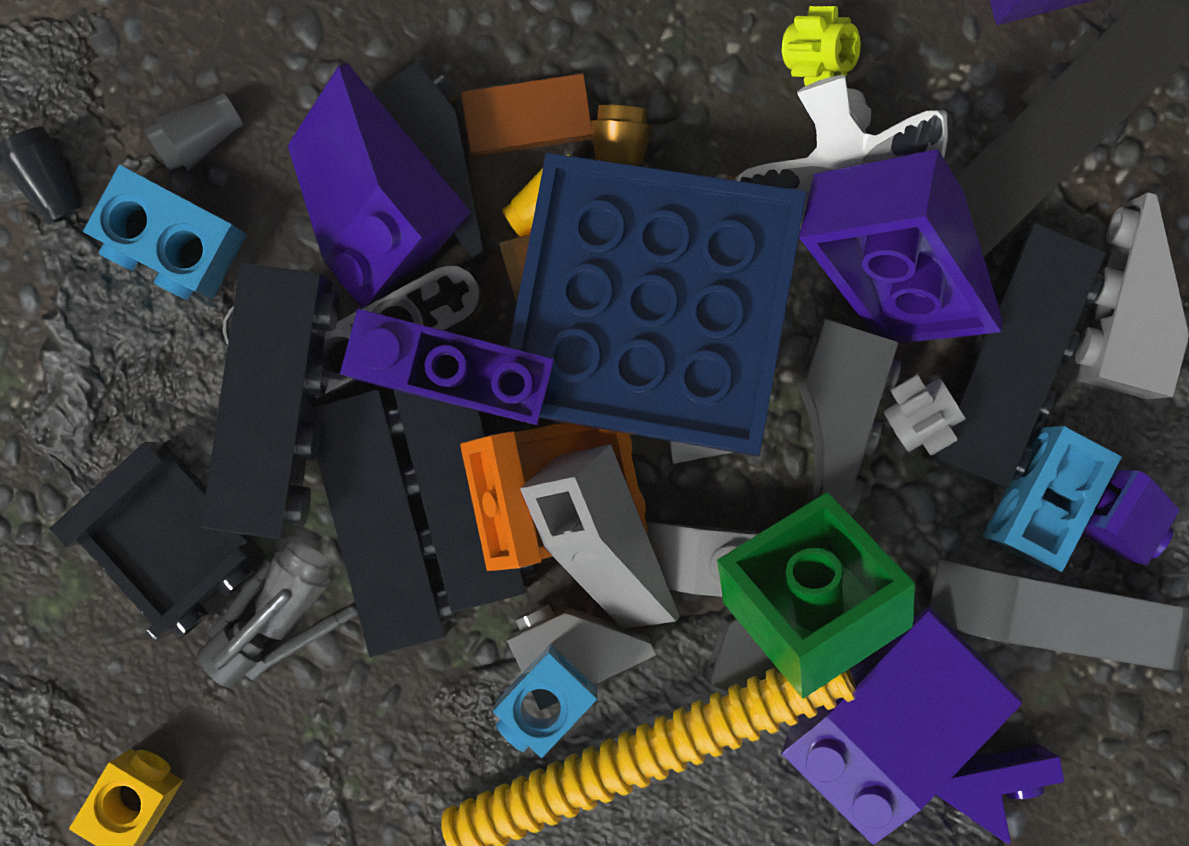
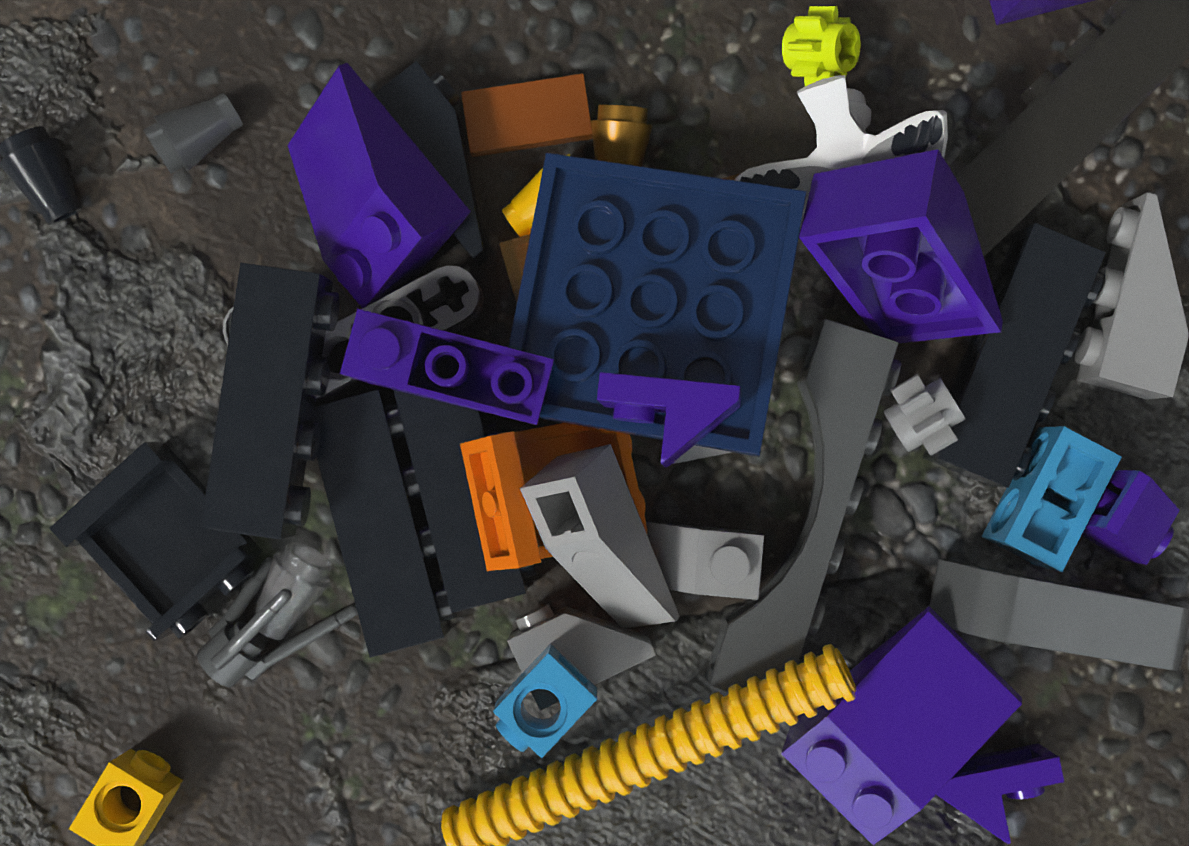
dark azure brick [83,165,247,301] -> none
green brick [717,492,915,699] -> none
none -> dark purple slope [597,372,742,467]

